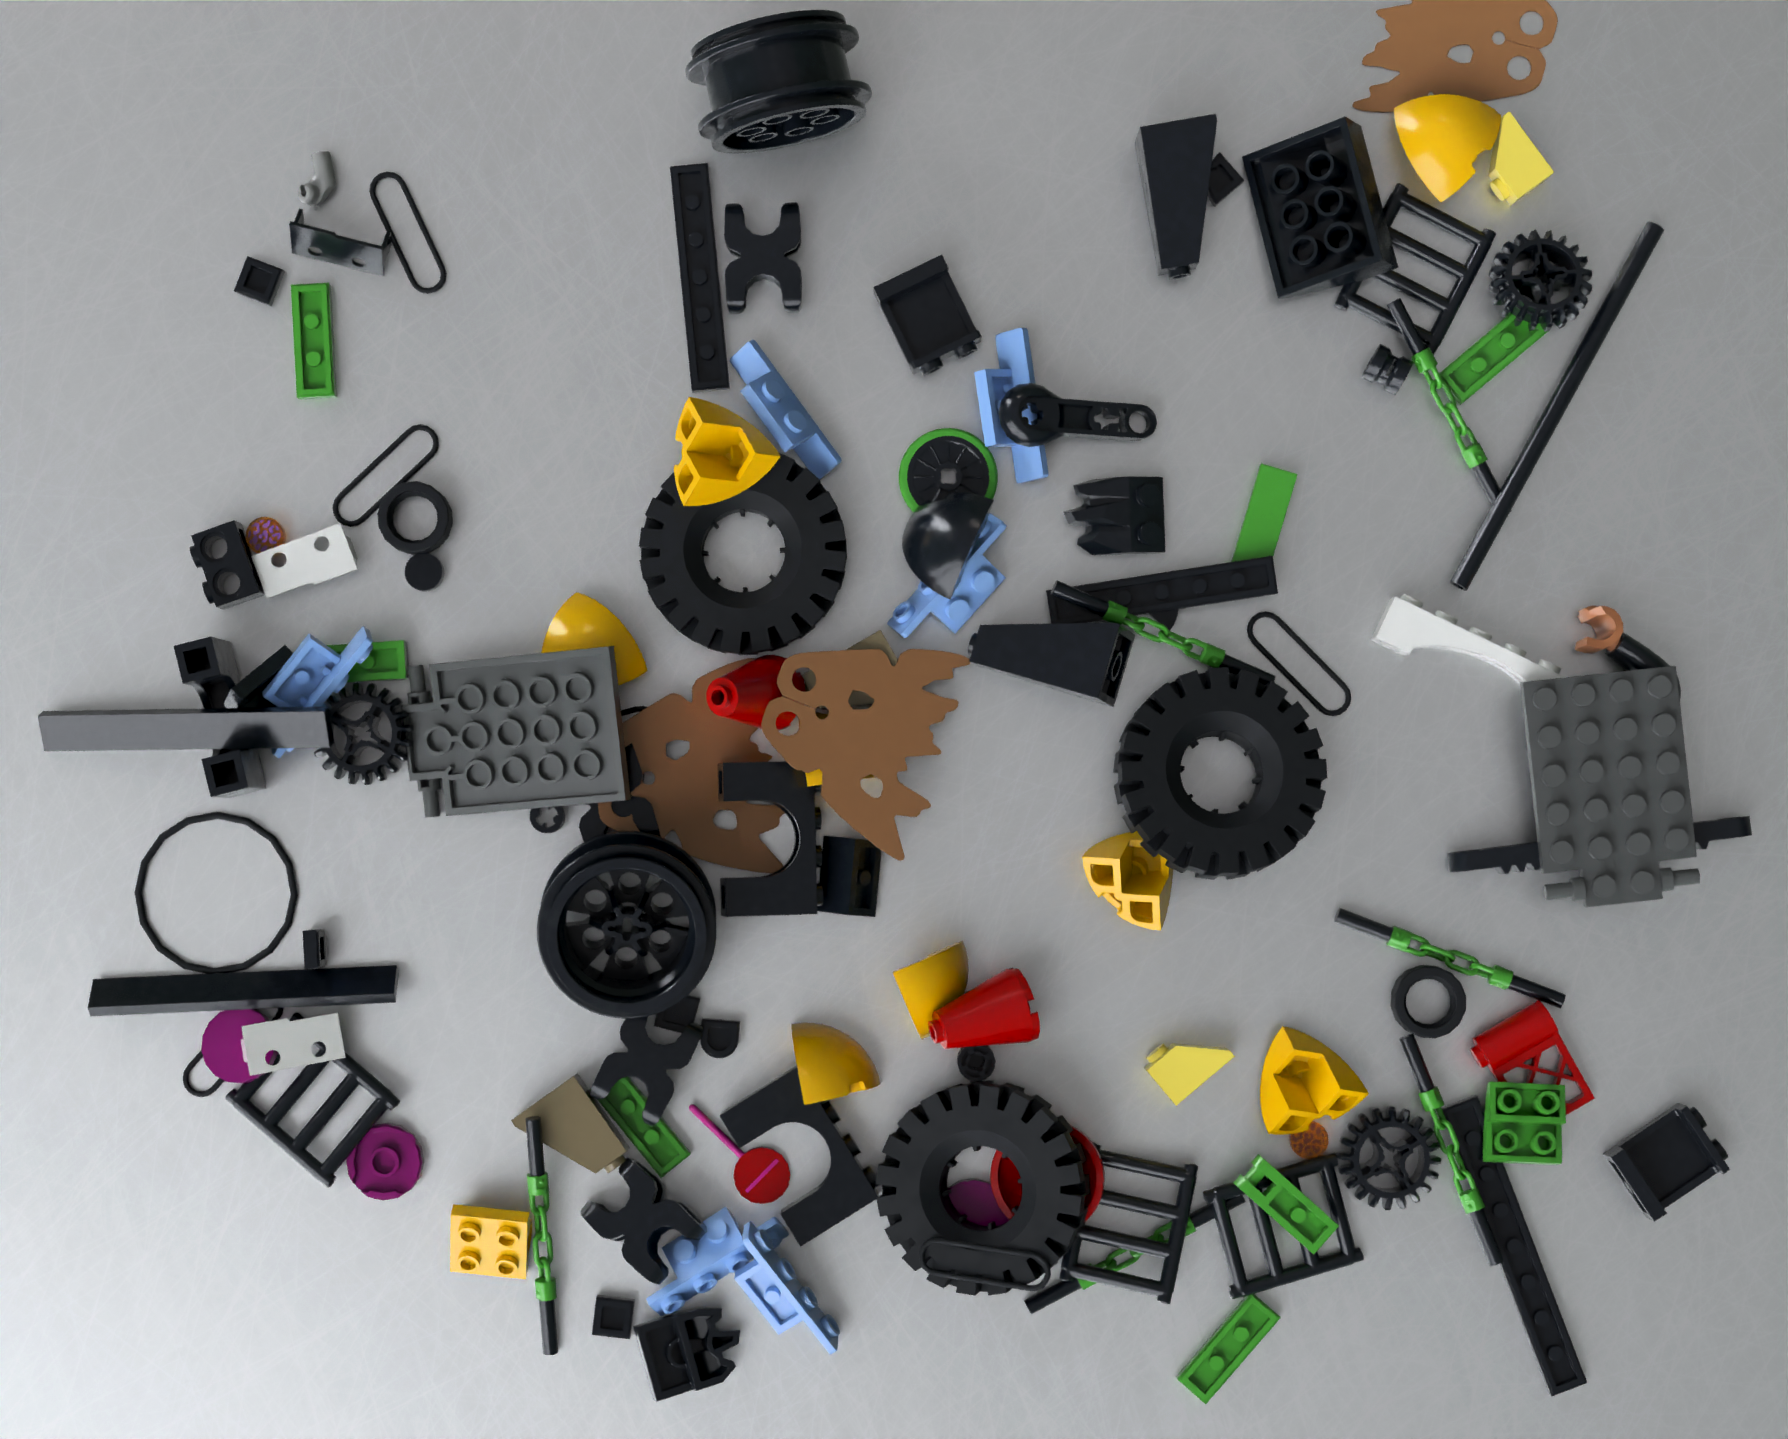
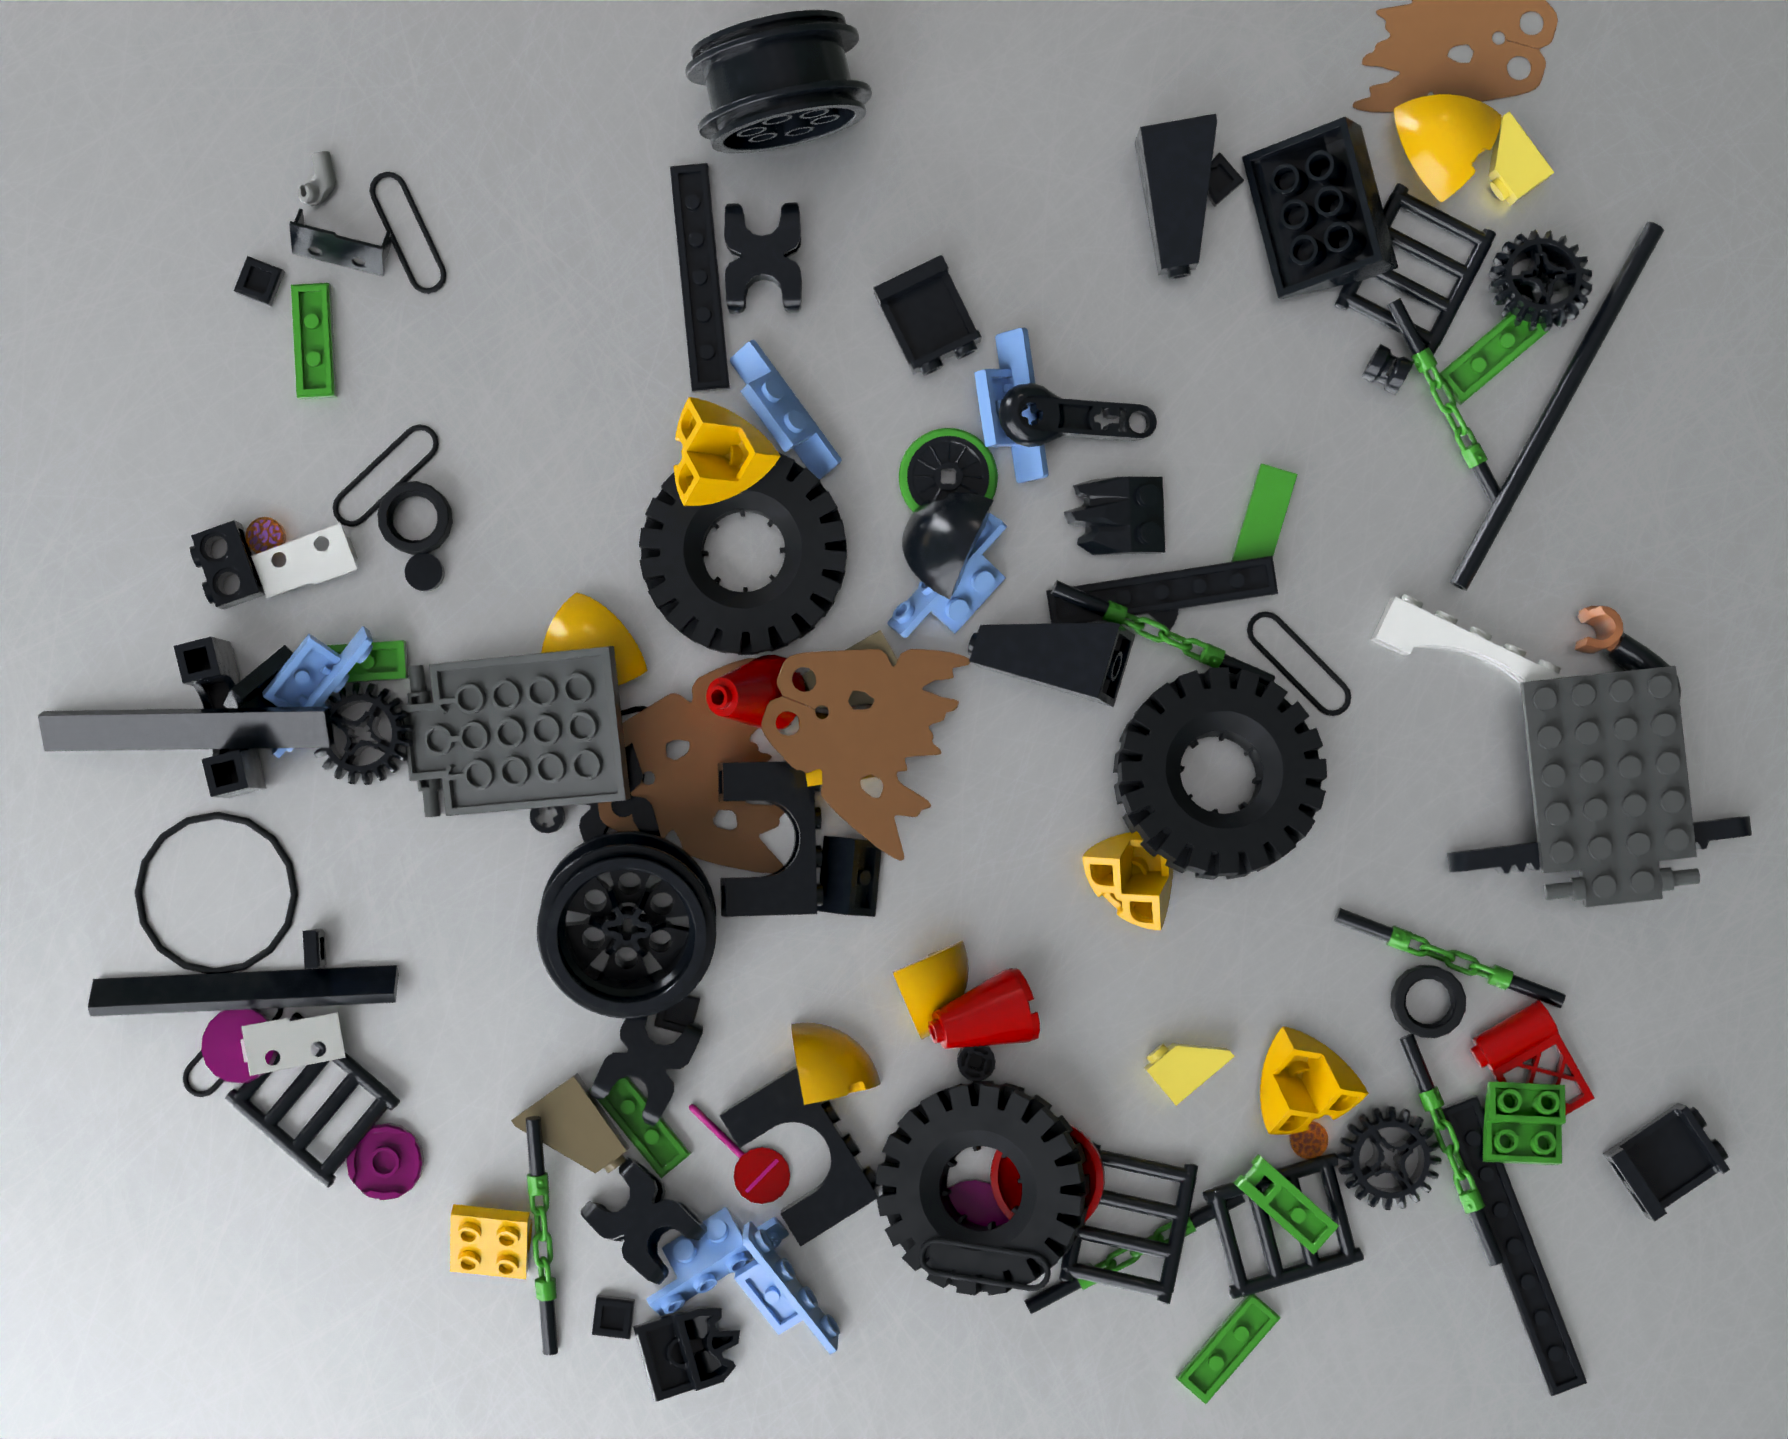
black tile [700,1018,740,1058] -> none

